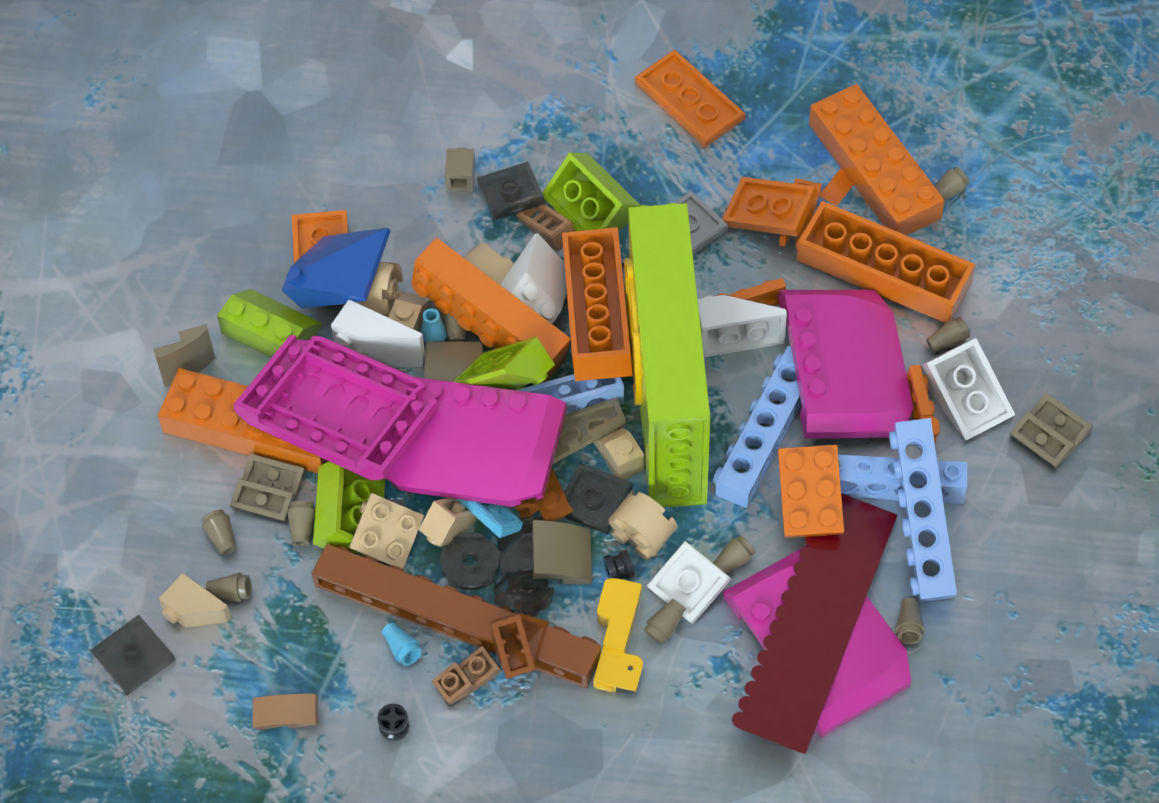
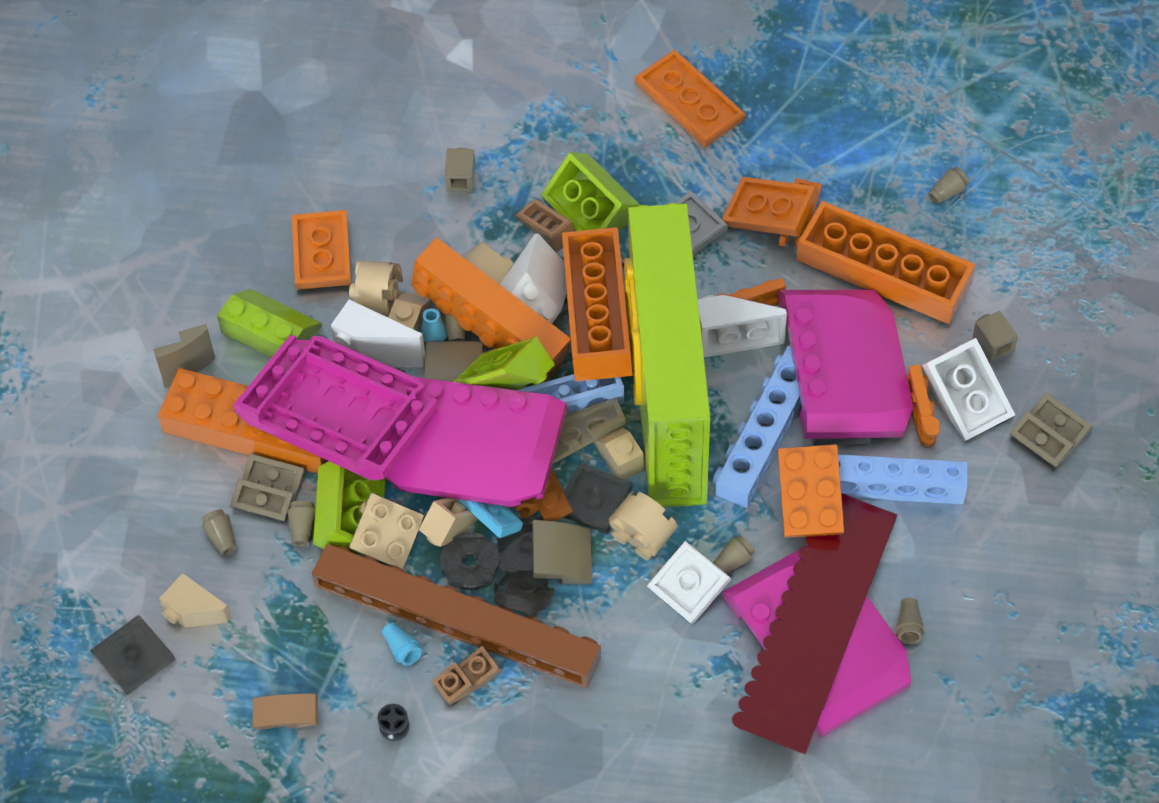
dark tan cone [206,573,252,602] -> none
blue slope [282,227,391,309] -> none
clear smoke plate [477,162,545,221] -> none
dark orange slope [490,612,549,679] -> none
yellow piece [593,578,643,692] -> none
black wheel [603,549,635,579] -> none
dark tan cone [644,599,686,645] -> none
orange brick [809,84,945,235] -> none
orange sticker [820,168,853,206] -> none
light blue brick [889,418,957,602] -> none
dark tan cone [926,317,971,353] -> none
none -> dark tan brick [973,311,1018,362]

